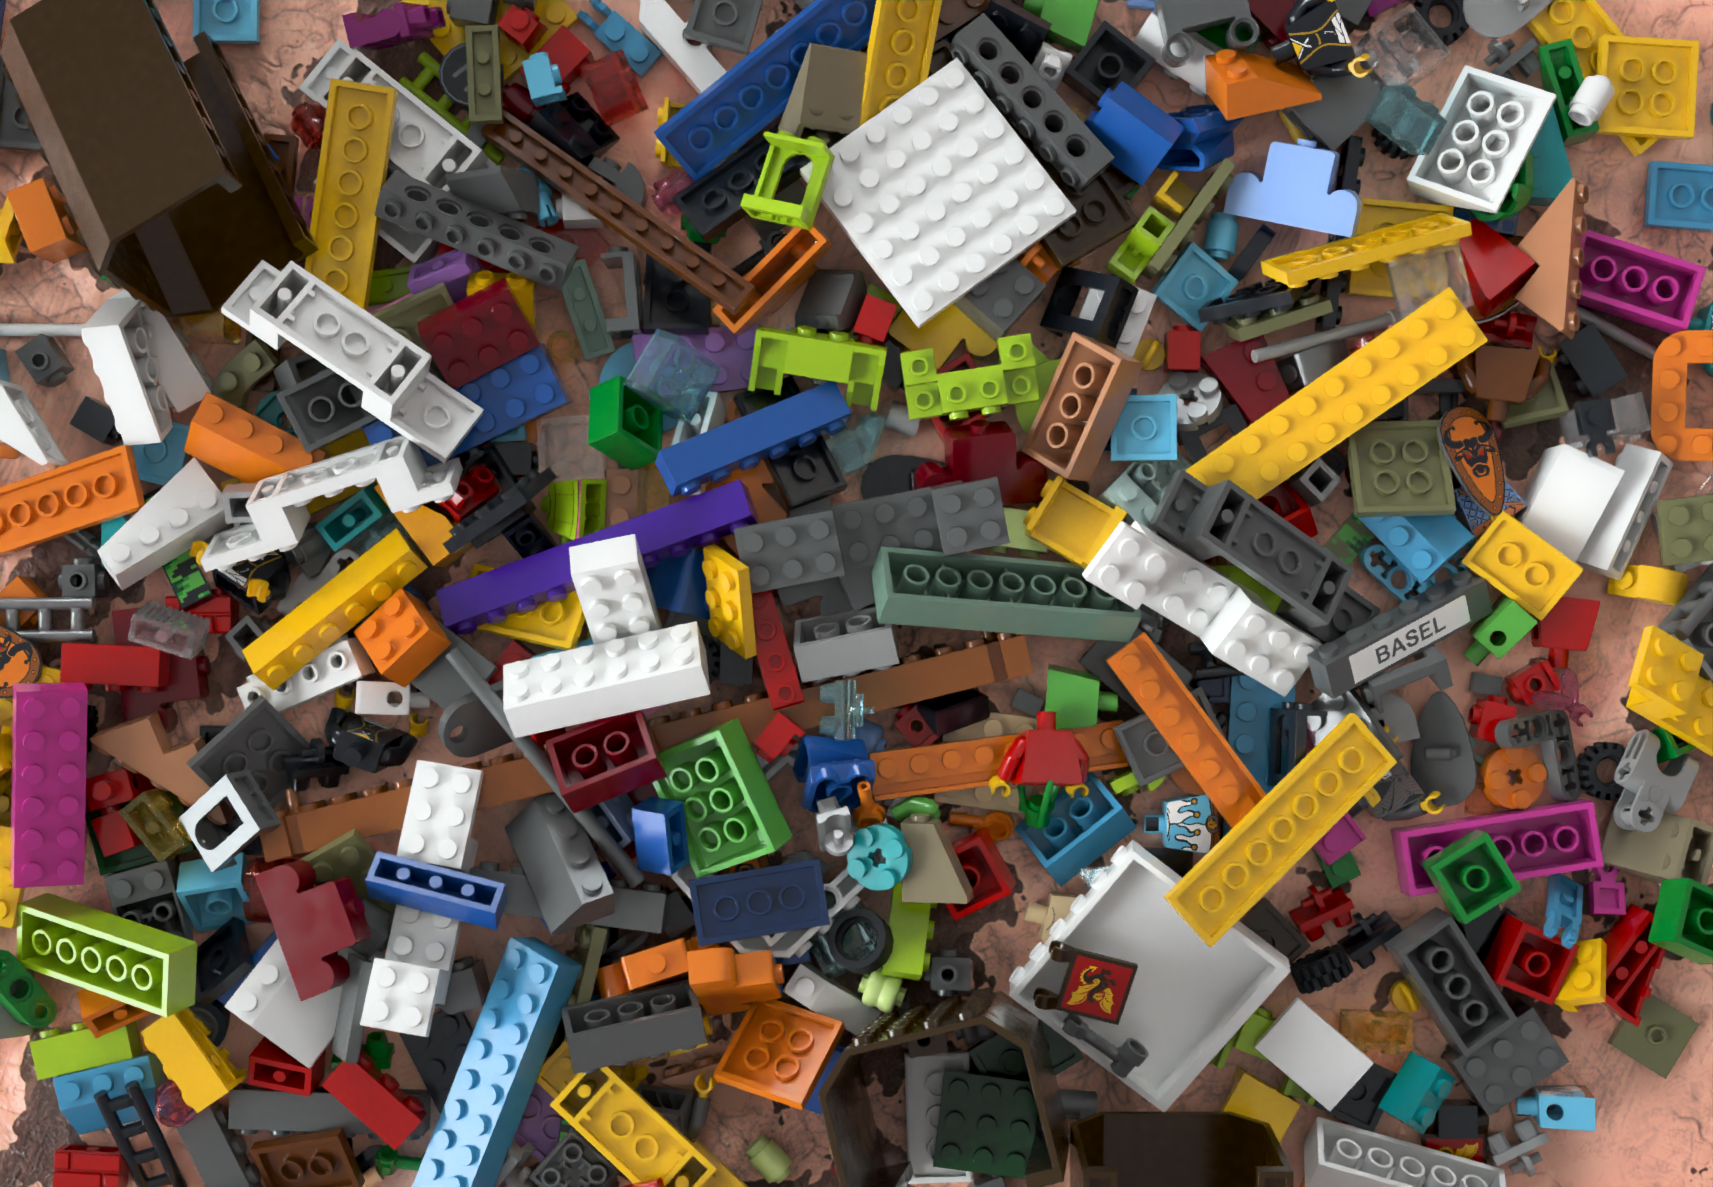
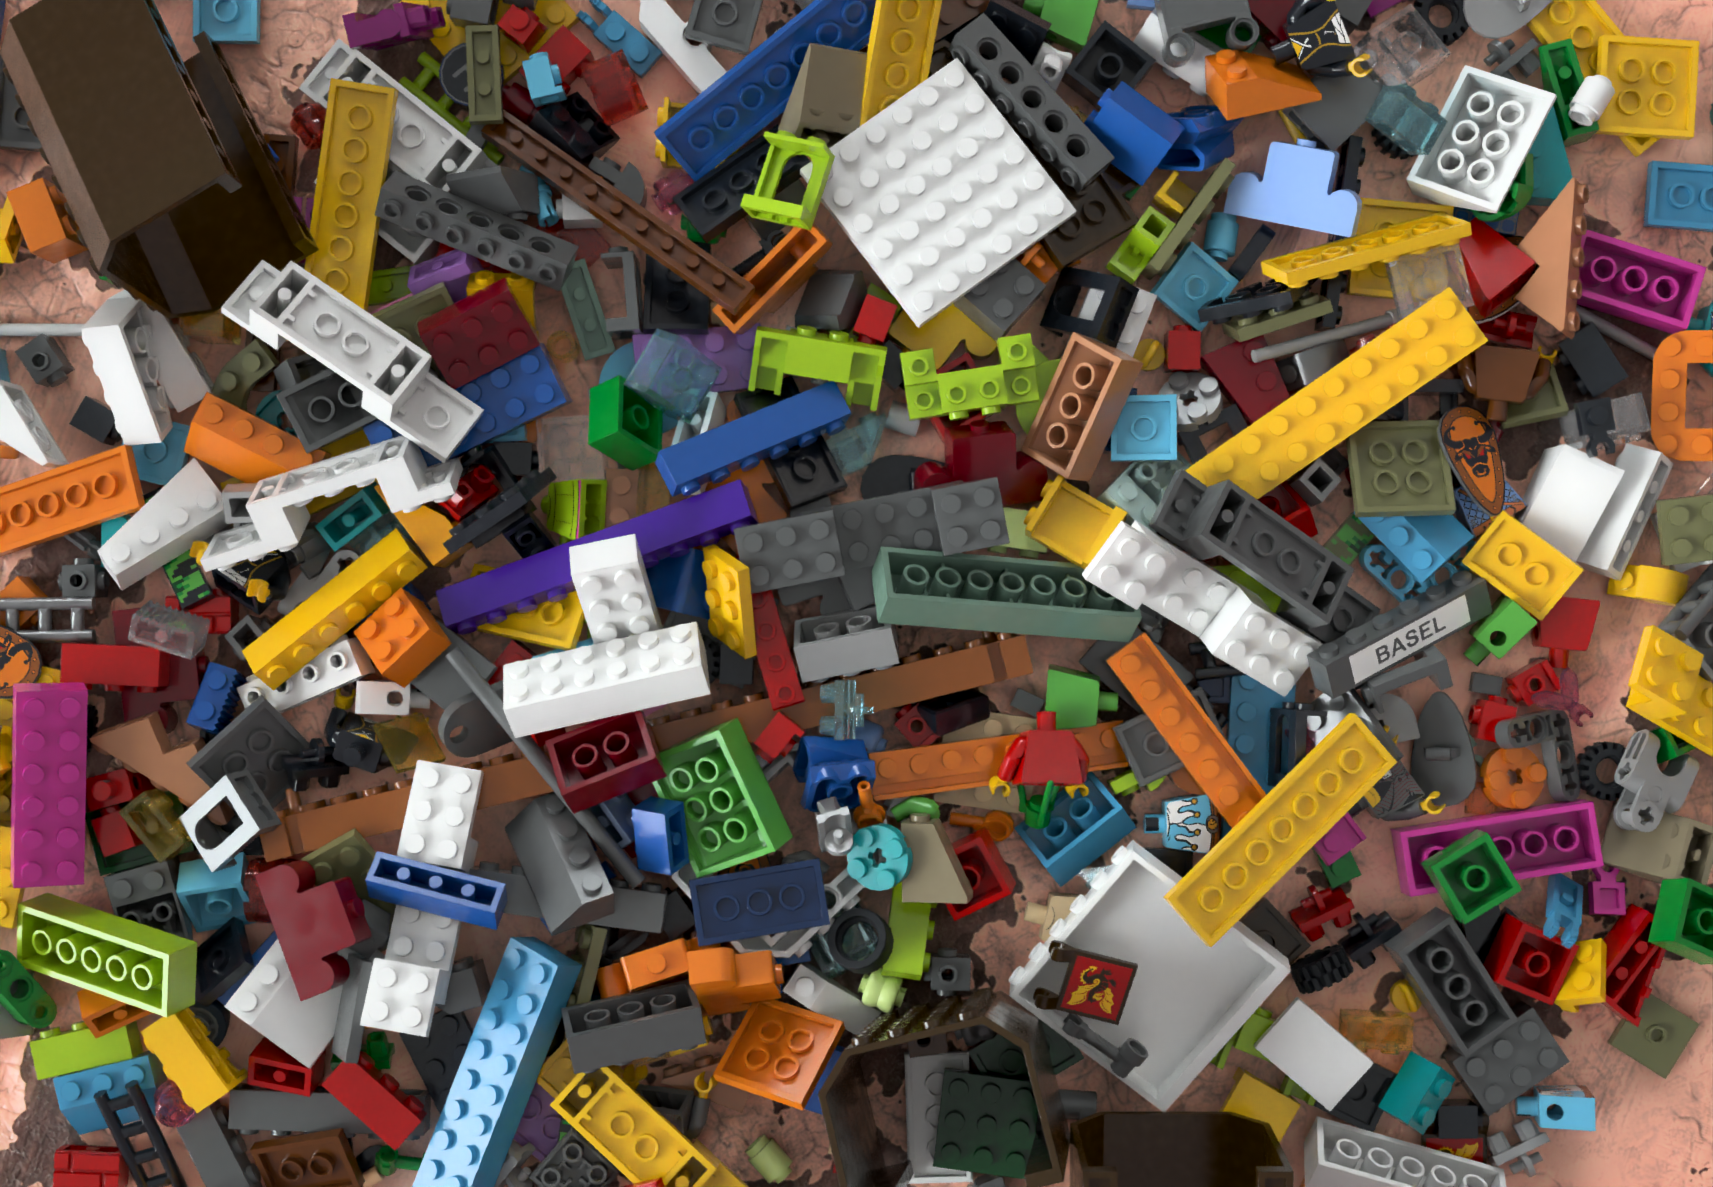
none -> blue brick [186,662,247,735]
none -> clear yellow piece [373,713,446,774]

